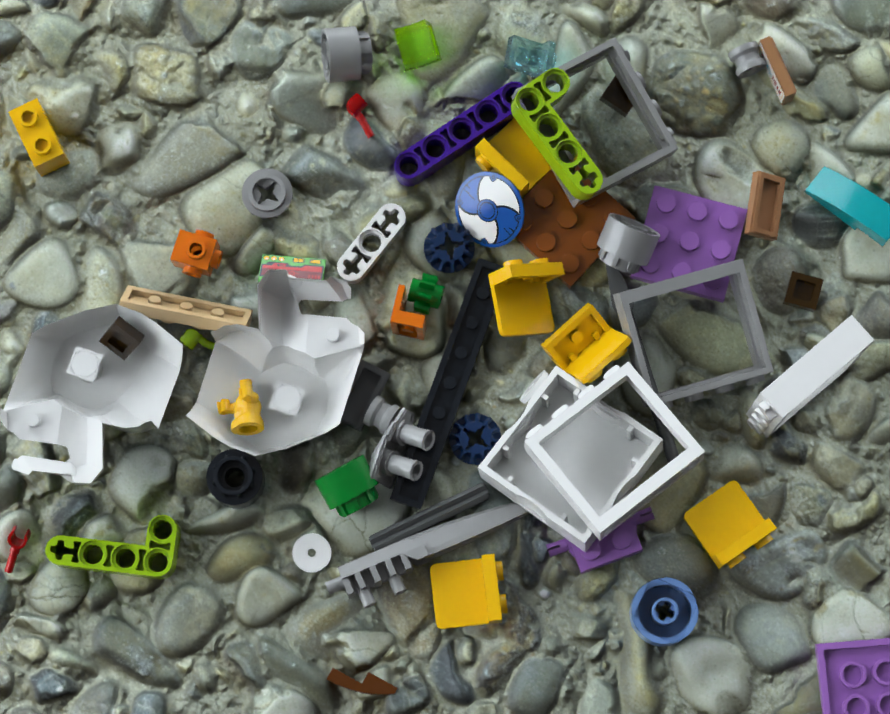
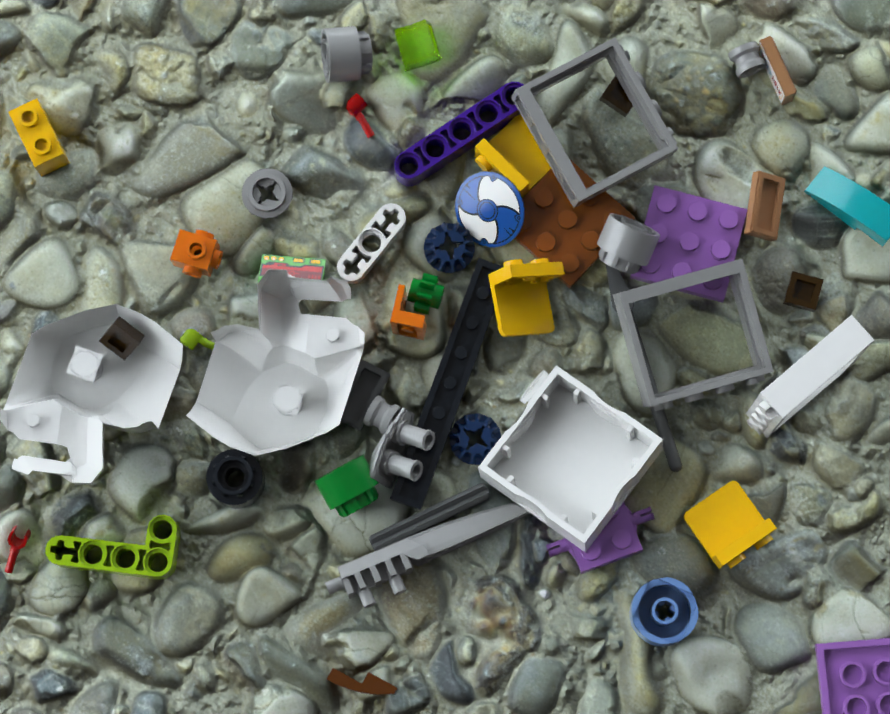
tan plate [119,285,253,331] -> none
yellow piece [217,379,264,435] -> none
white wheel [292,533,332,573] -> none
yellow bracket [430,554,508,629] -> none
clear light blue bracket [503,35,557,78] -> none
lime beam [511,68,603,200] -> none
white window [524,362,705,541] -> none
yellow bracket [541,303,632,384] -> none

